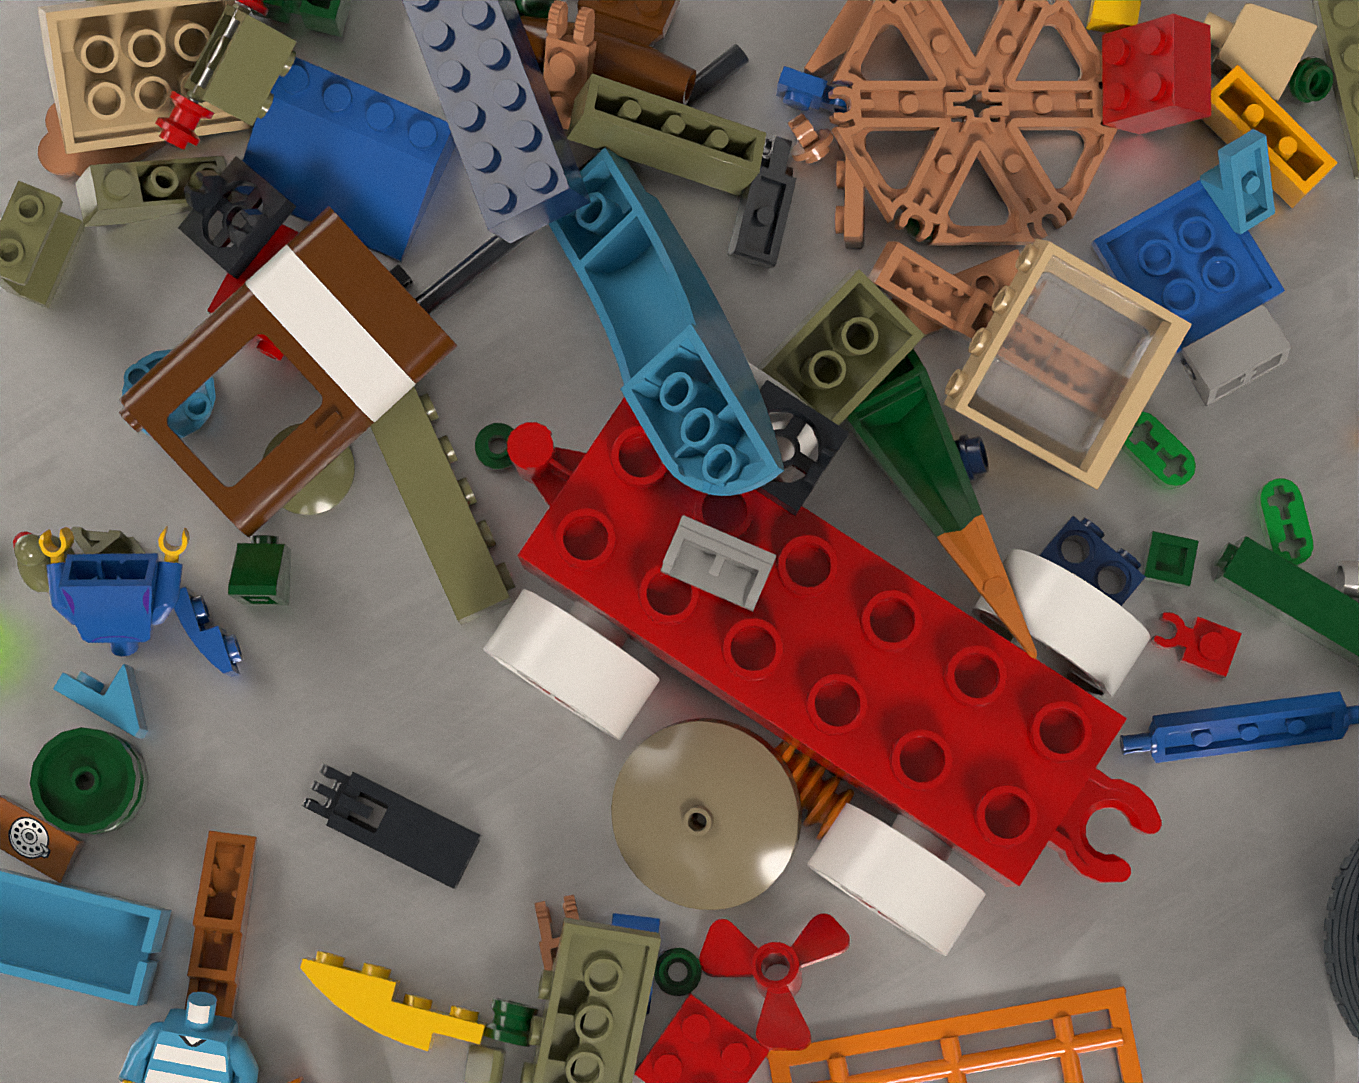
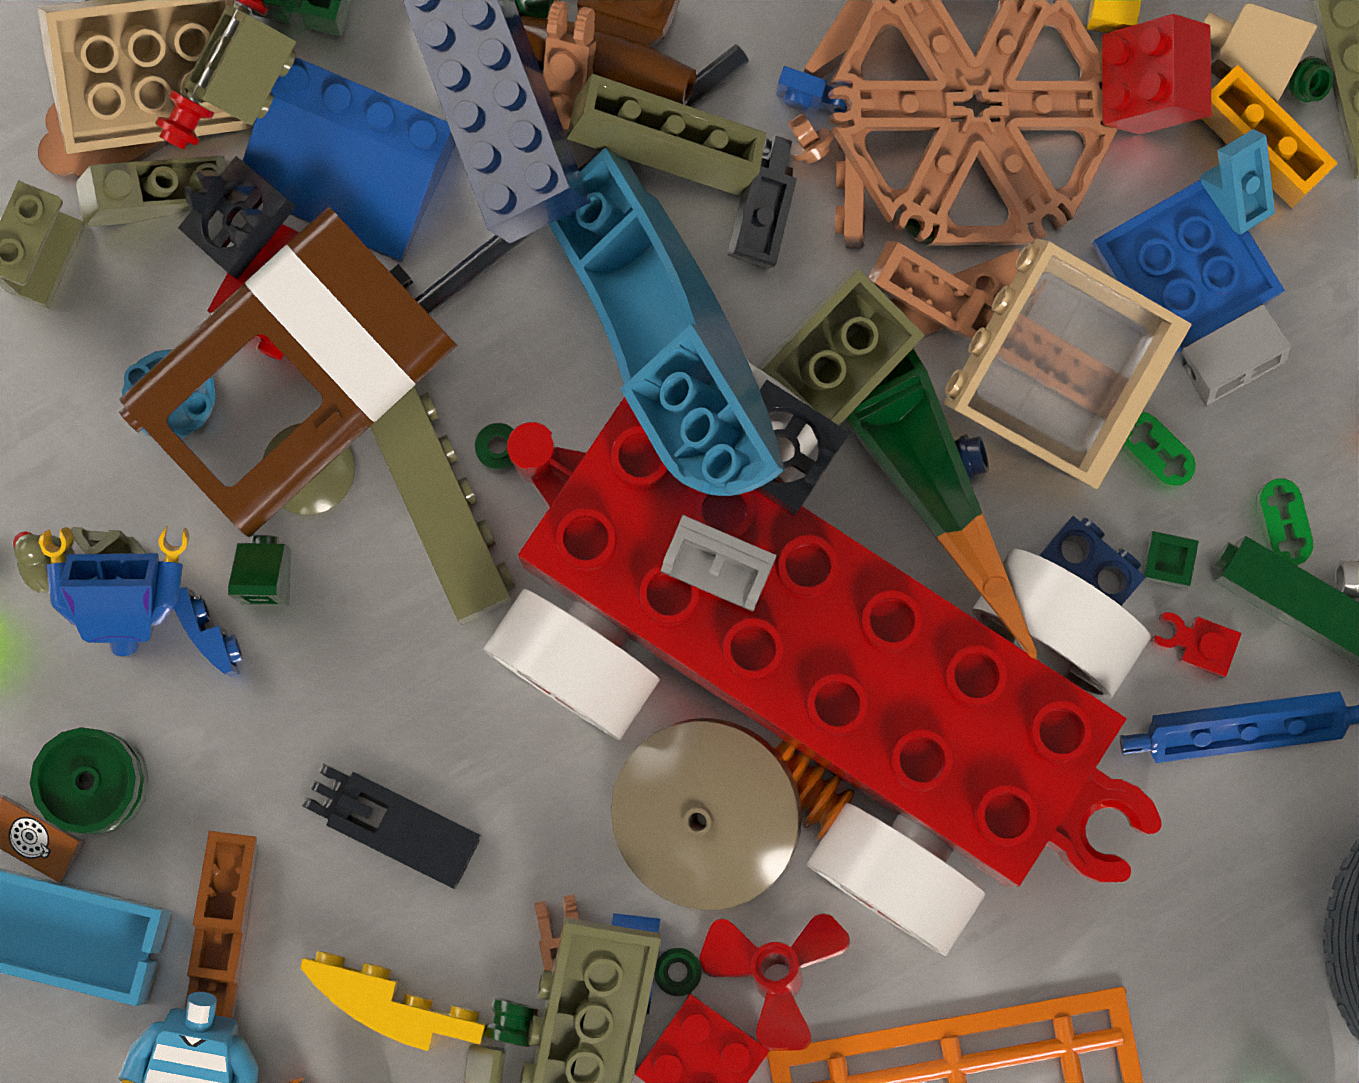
dark azure slope [53,664,148,739] -> none

